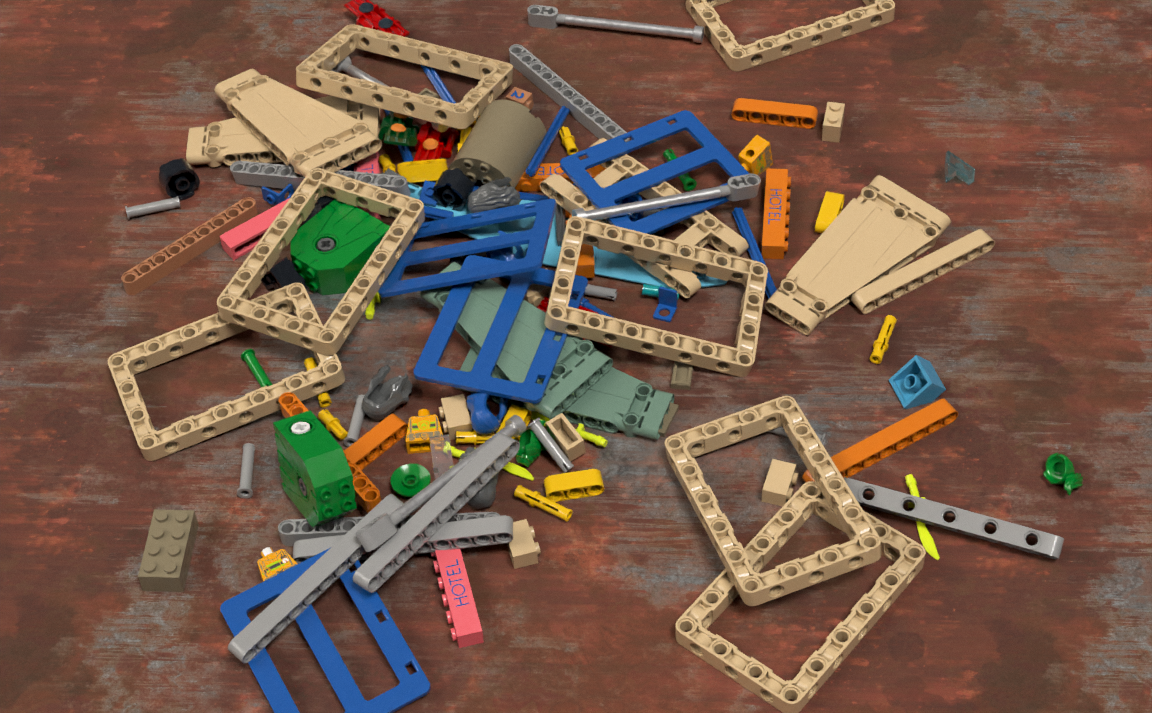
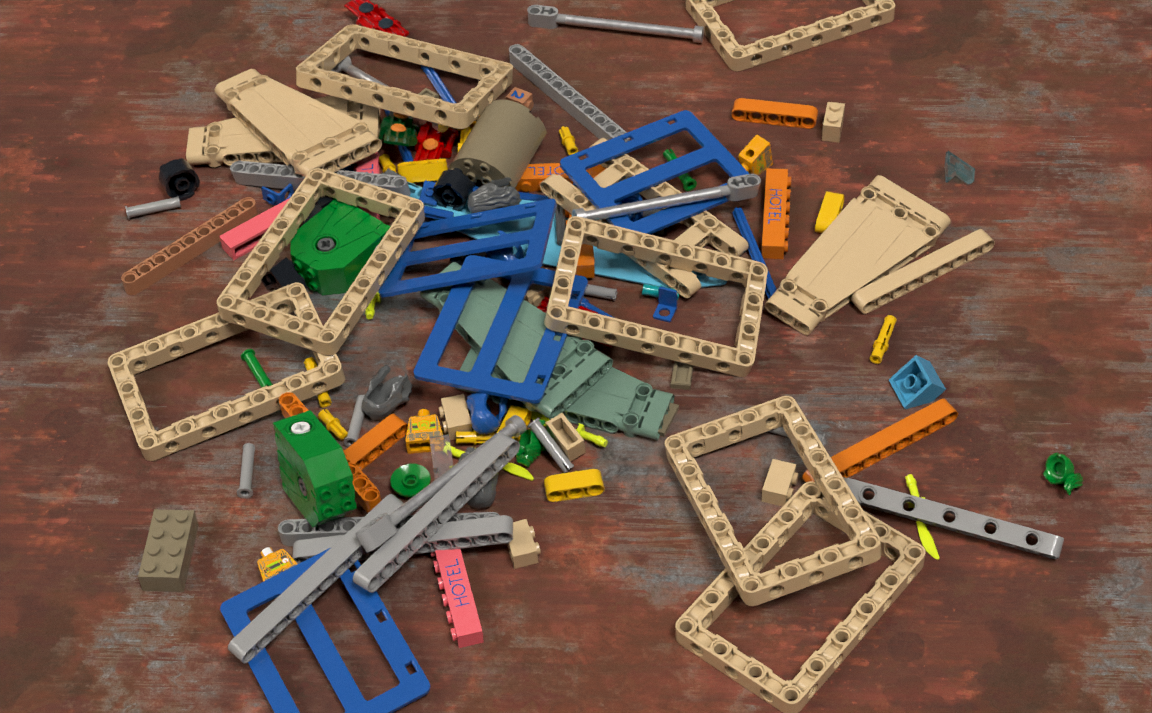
yellow pin [514,485,573,522] -> none
blue axle [525,106,570,177] -> none

